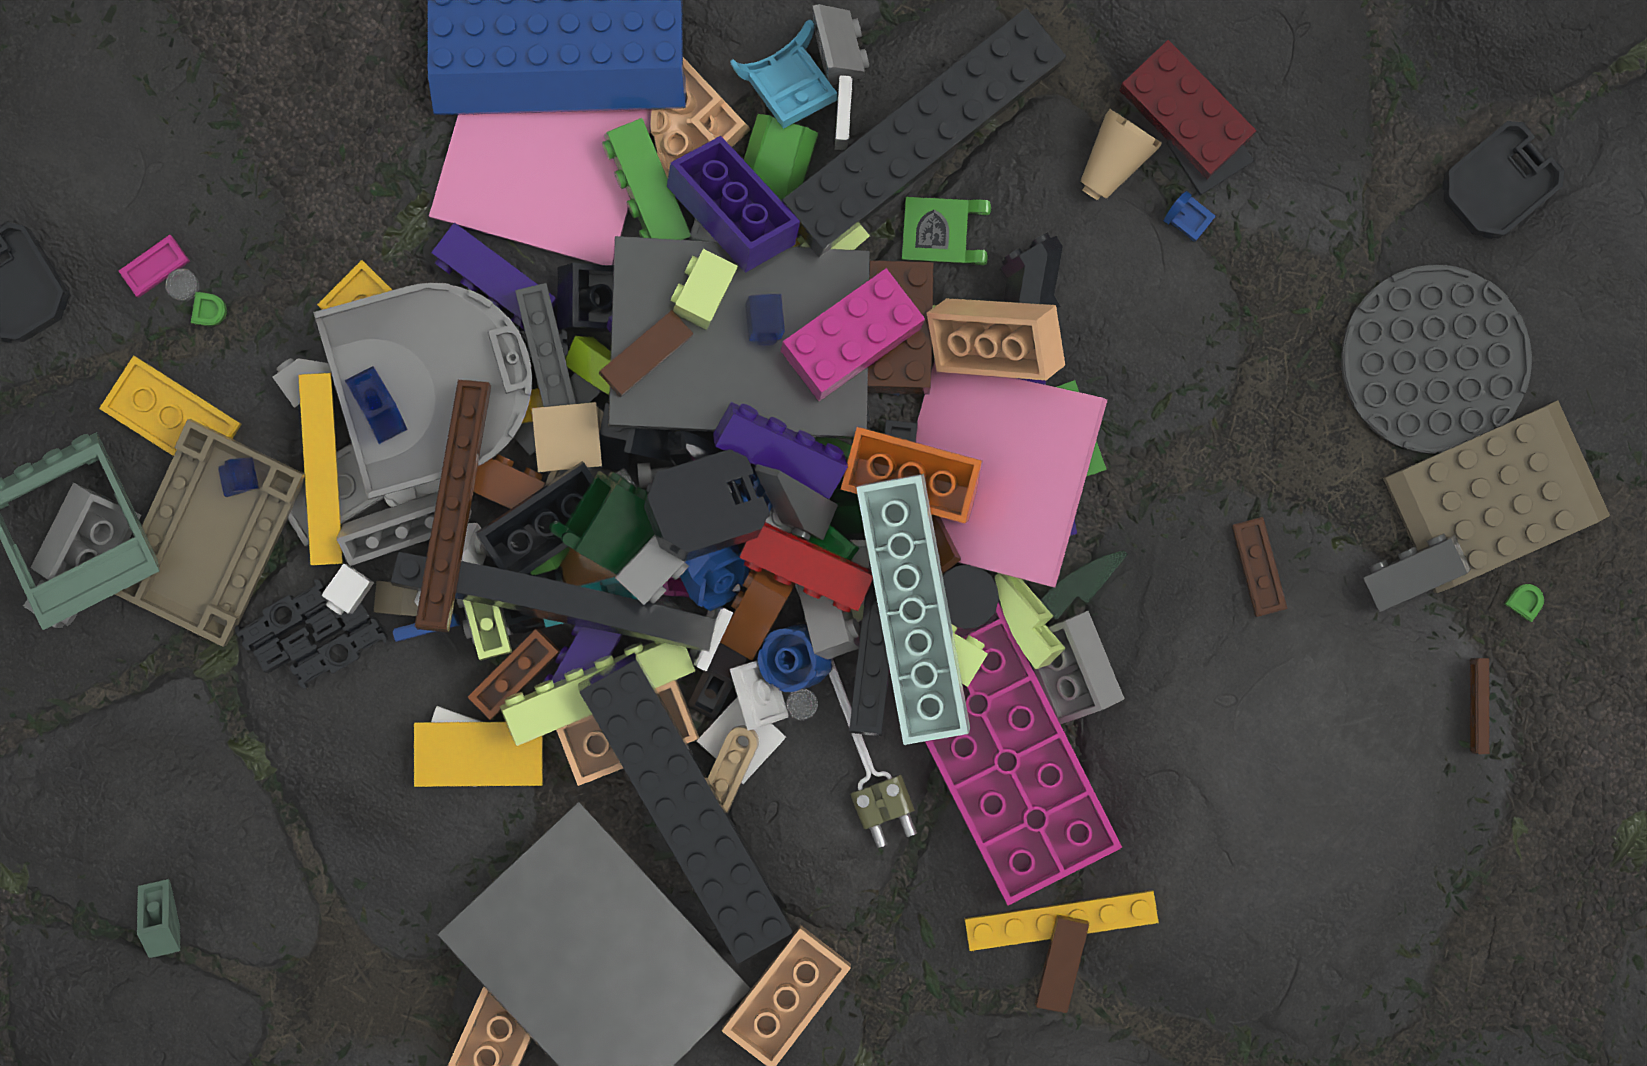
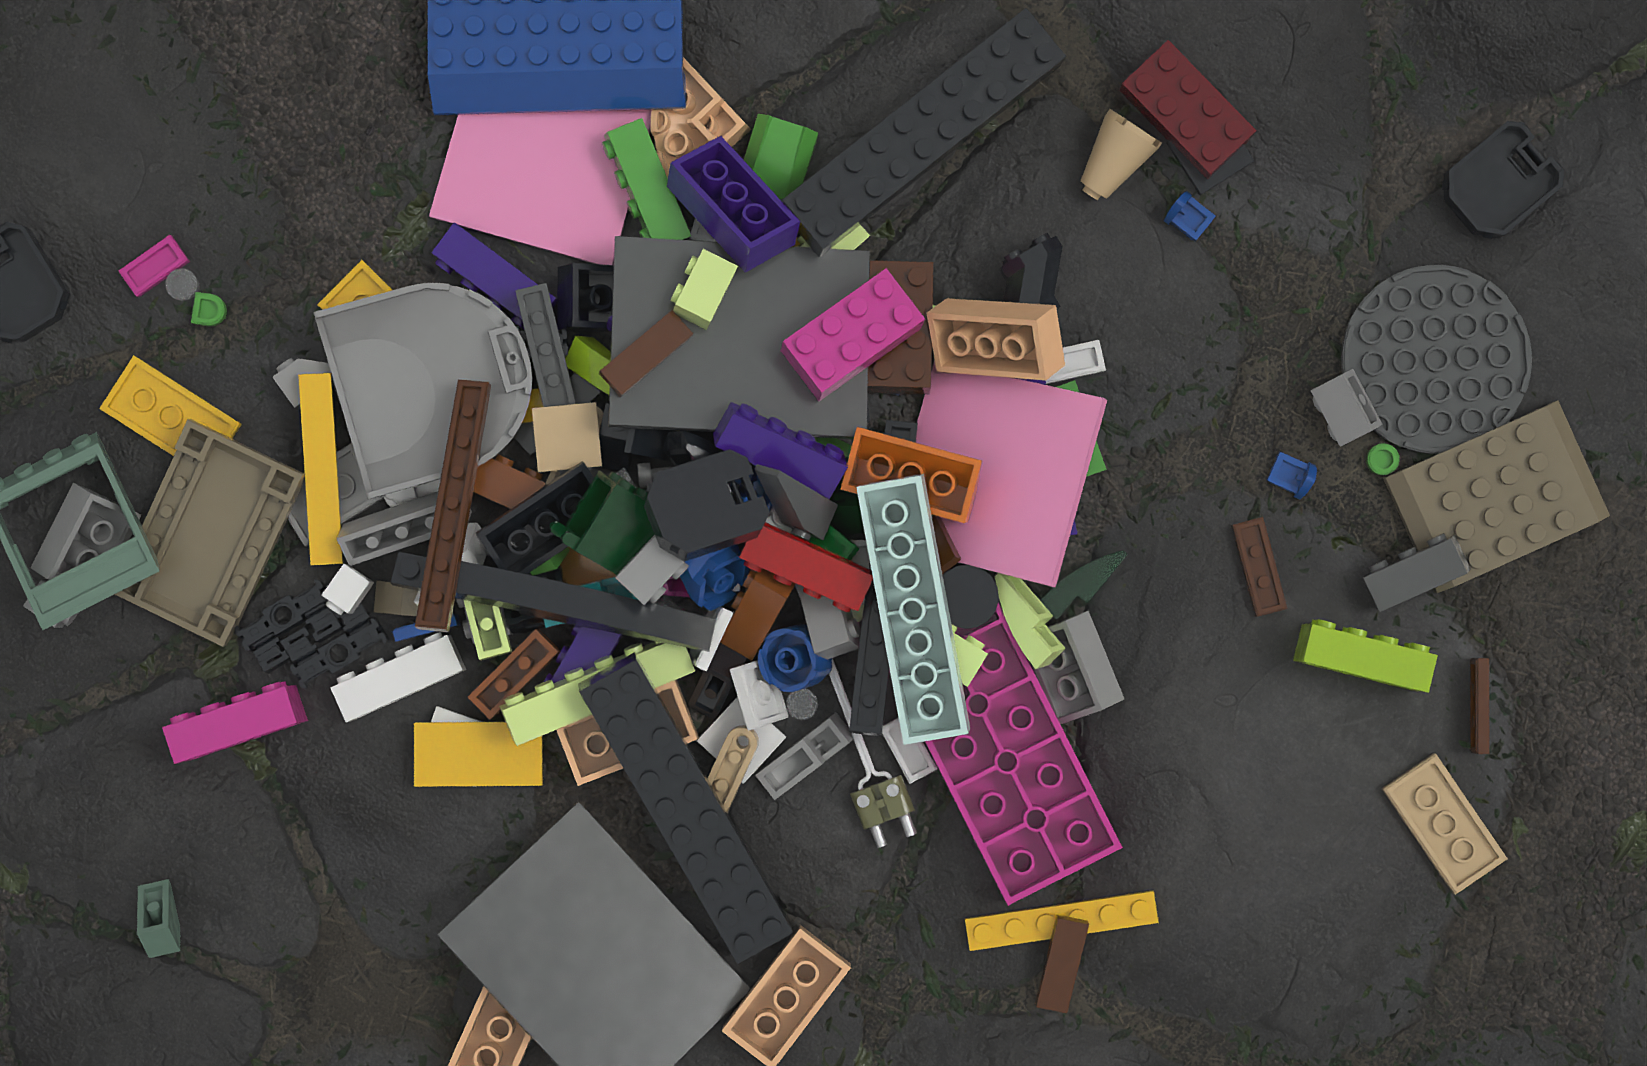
clear blue bracket [218,457,259,497] -> none
clear blue slope [345,366,408,444] -> none
medium azure piece [730,20,838,129] -> none
clear blue brick [745,294,785,345] -> none
light grey slope [813,4,869,85] -> none
white tile [834,75,852,150] -> none
bright green flag [902,197,991,265] -> none
bright green tile [1504,584,1544,622] -> none
none -> dark pink brick [162,681,308,764]
none -> white brick [330,632,466,722]
none -> light grey slope [755,712,853,800]
none -> white tile [882,717,937,784]
none -> white tile [1046,340,1106,384]
none -> blue tile [1266,452,1317,500]
none -> lime brick [1293,619,1438,693]
none -> light grey brick [1311,369,1383,447]
none -> bright green tile [1366,443,1399,476]
none -> tan tile [1382,753,1507,895]

